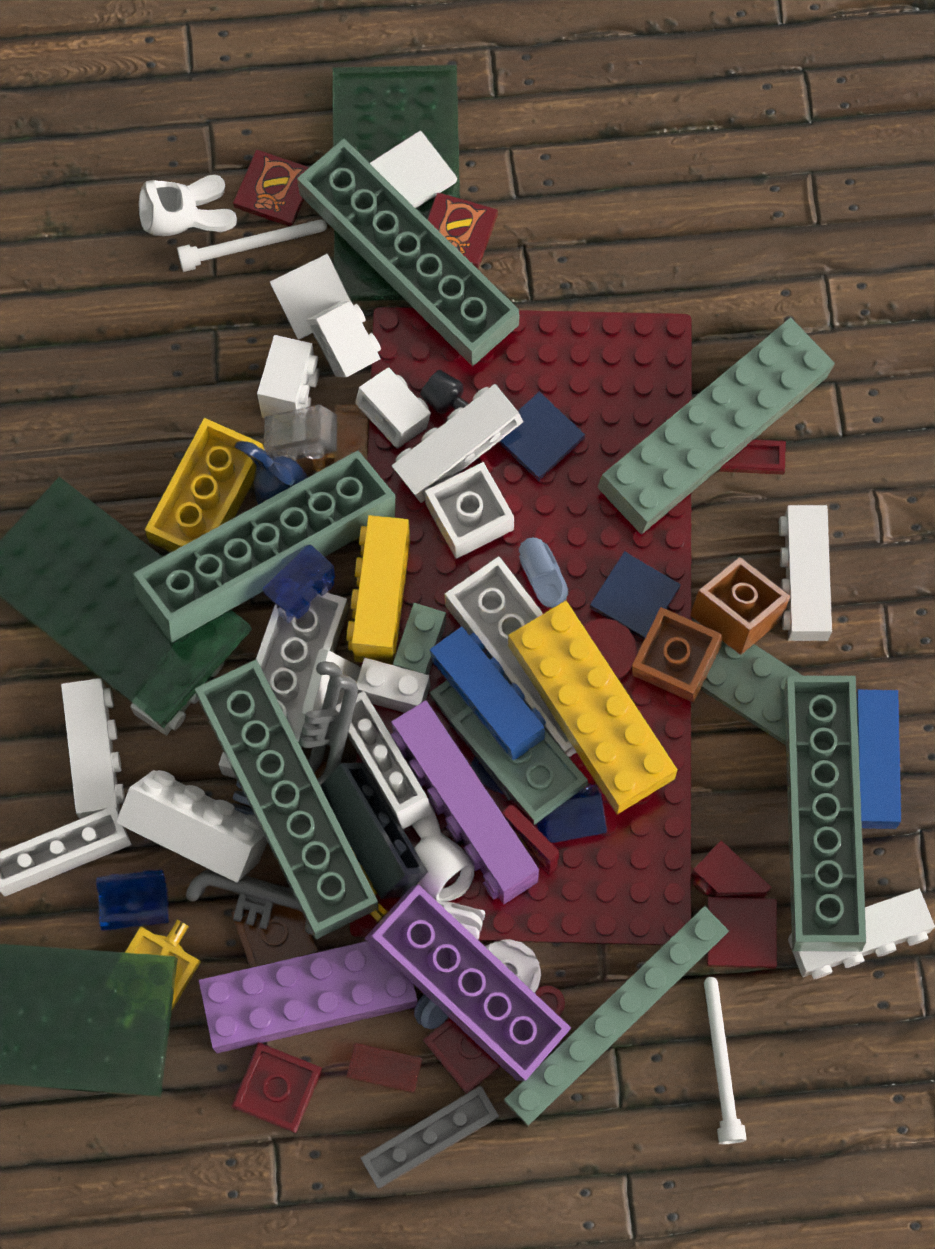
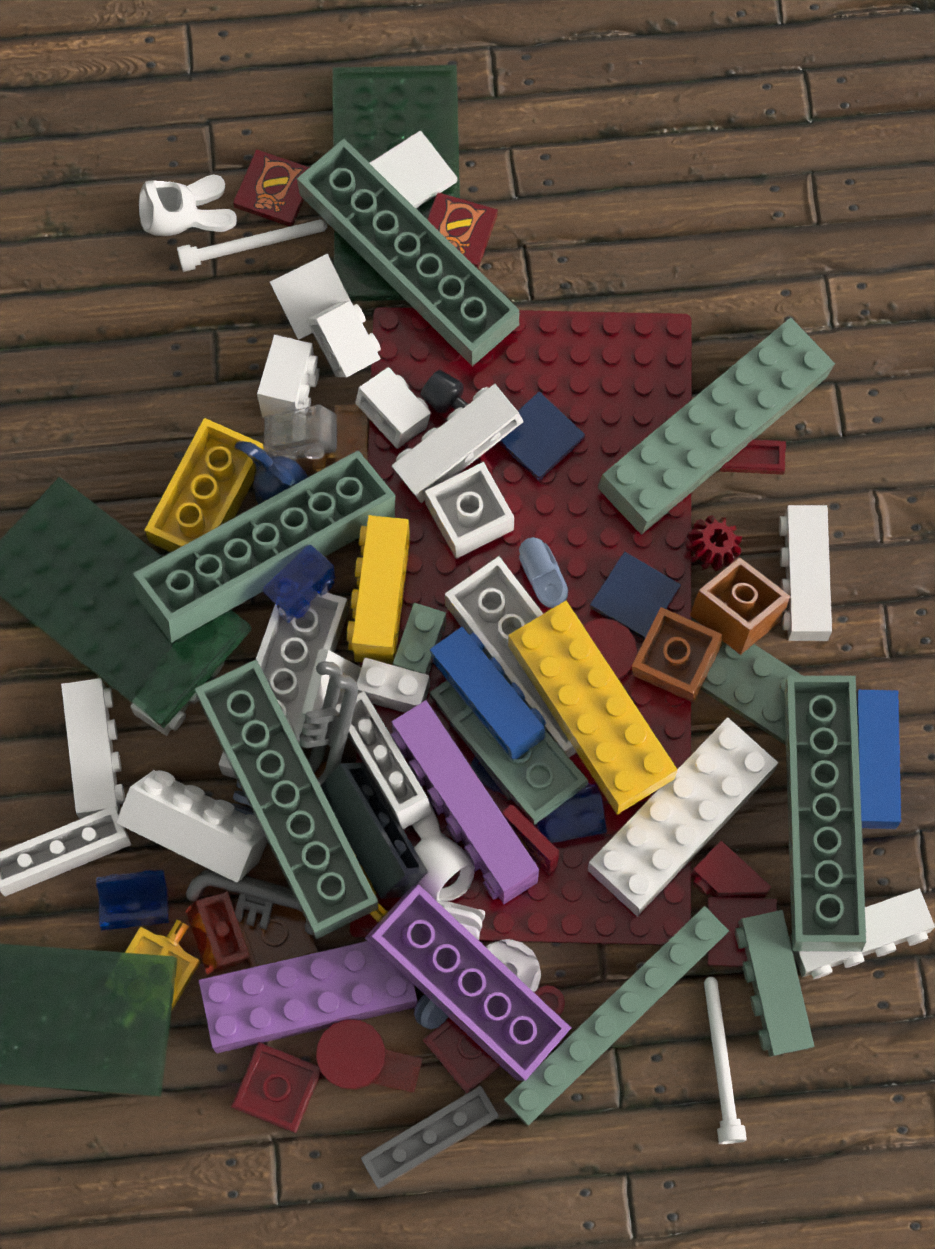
none -> clear red brick [186,892,250,975]
none -> dark red tile [316,1019,386,1090]
none -> white brick [588,717,778,917]
none -> dark red gear [686,514,742,572]
none -> sand green brick [735,910,815,1057]

